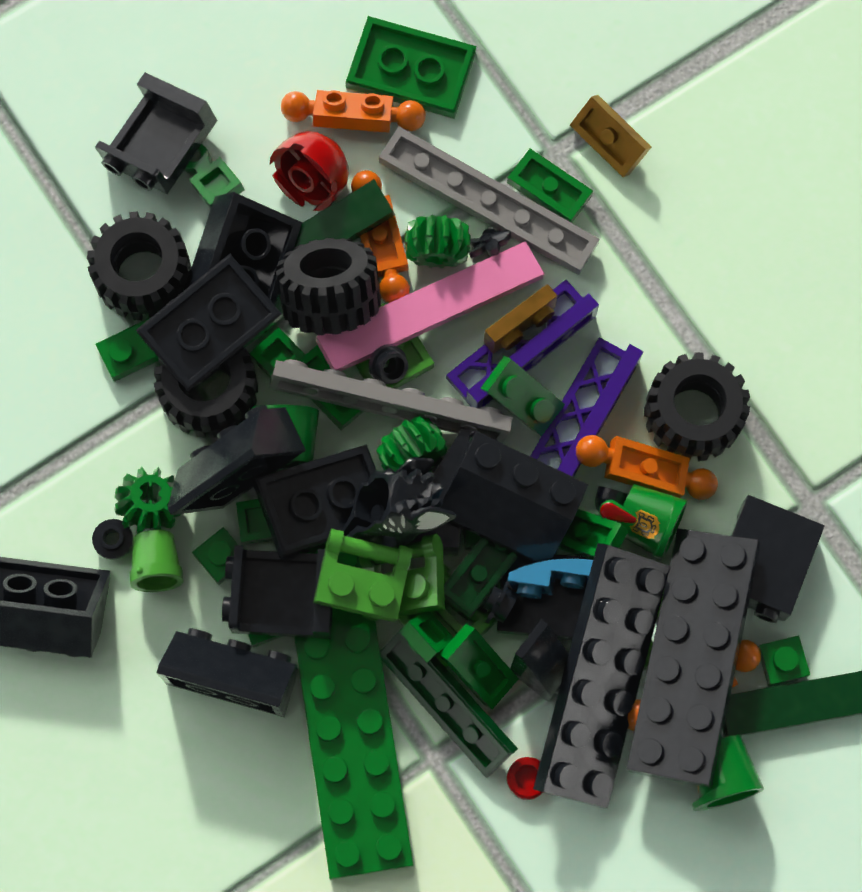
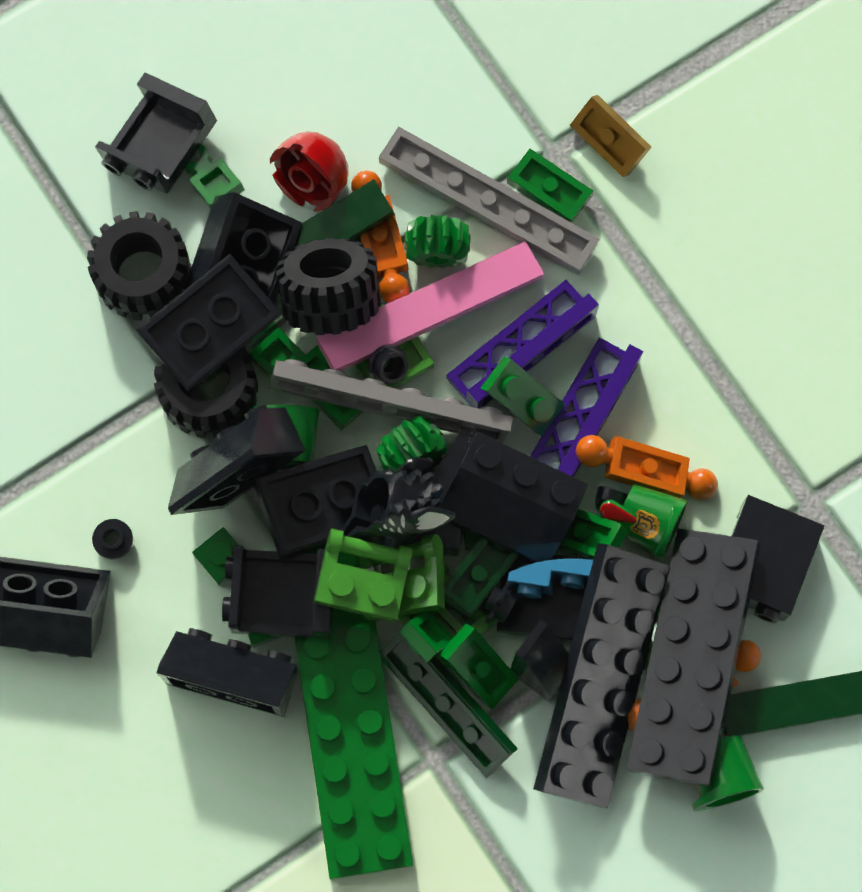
green plate [95,317,159,382] -> none
green gear [114,466,182,534] -> none
bright green piece [129,530,184,592] -> none
green plate [236,499,273,544] -> none
orange plate [280,90,426,133] -> none
green tile [345,16,477,119] -> none
black plant [469,226,512,259] -> none
pearl gold plate [484,284,558,354] -> none
red tile [506,757,543,800] -> none
black tyre [644,352,750,462] -> none
green plate [758,635,810,687] -> none

